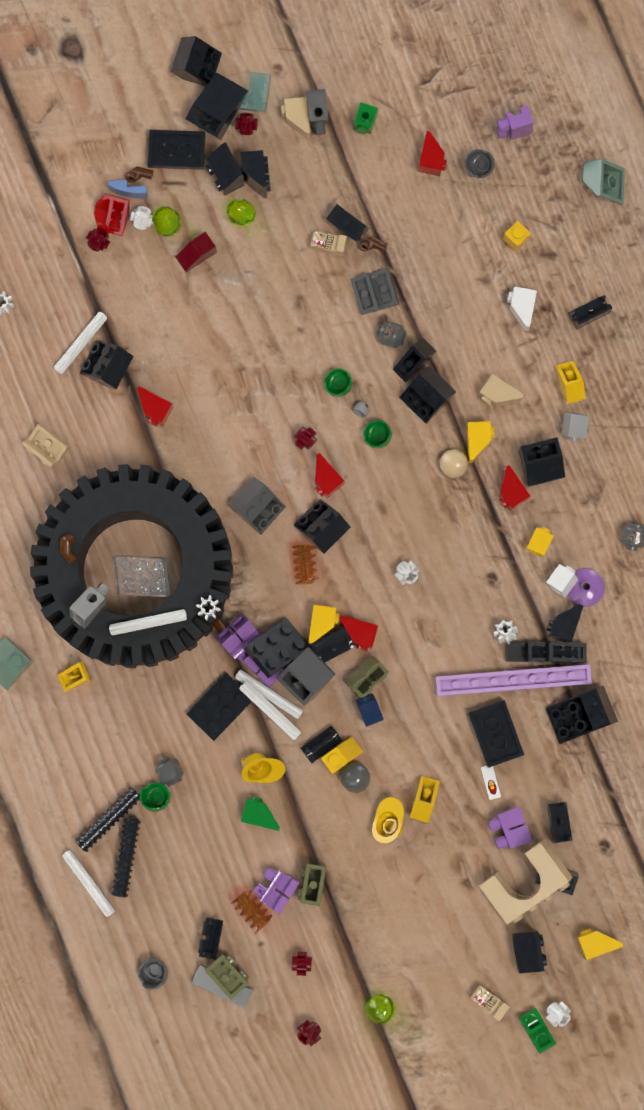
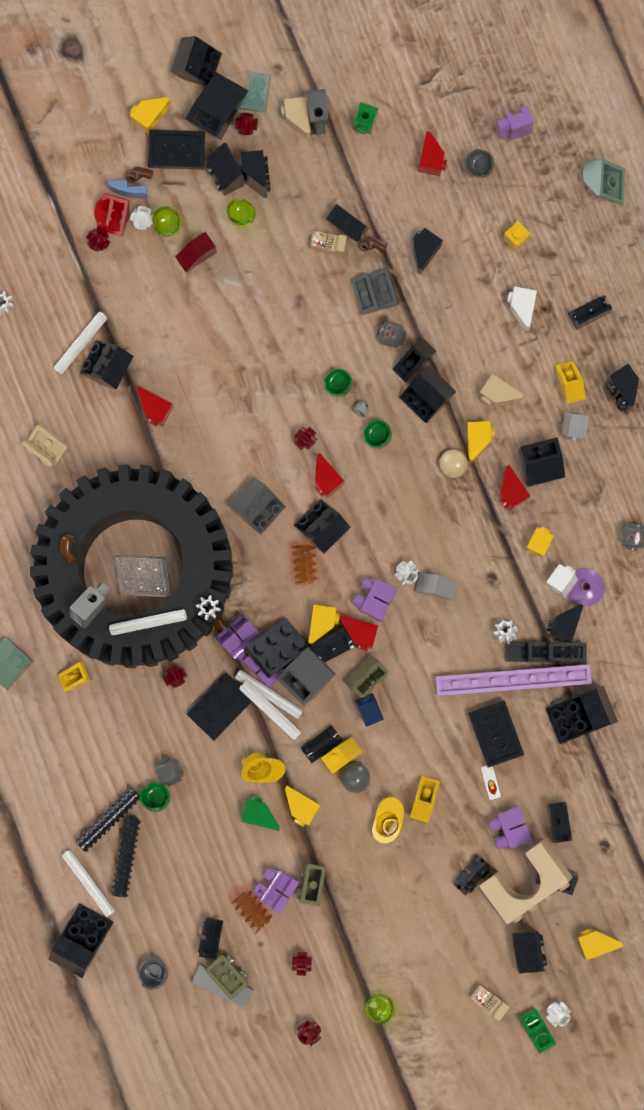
none -> black slope [48,903,114,979]
none -> yellow slope [130,97,171,134]
none -> dark red gear [163,665,187,689]
none -> yellow slope [285,786,321,827]
none -> medium lavender hips [353,578,397,623]
none -> black slope [412,227,443,275]
none -> light grey slope [415,573,457,601]
none -> black hinge [453,856,491,896]
none -> black slope [605,363,639,415]

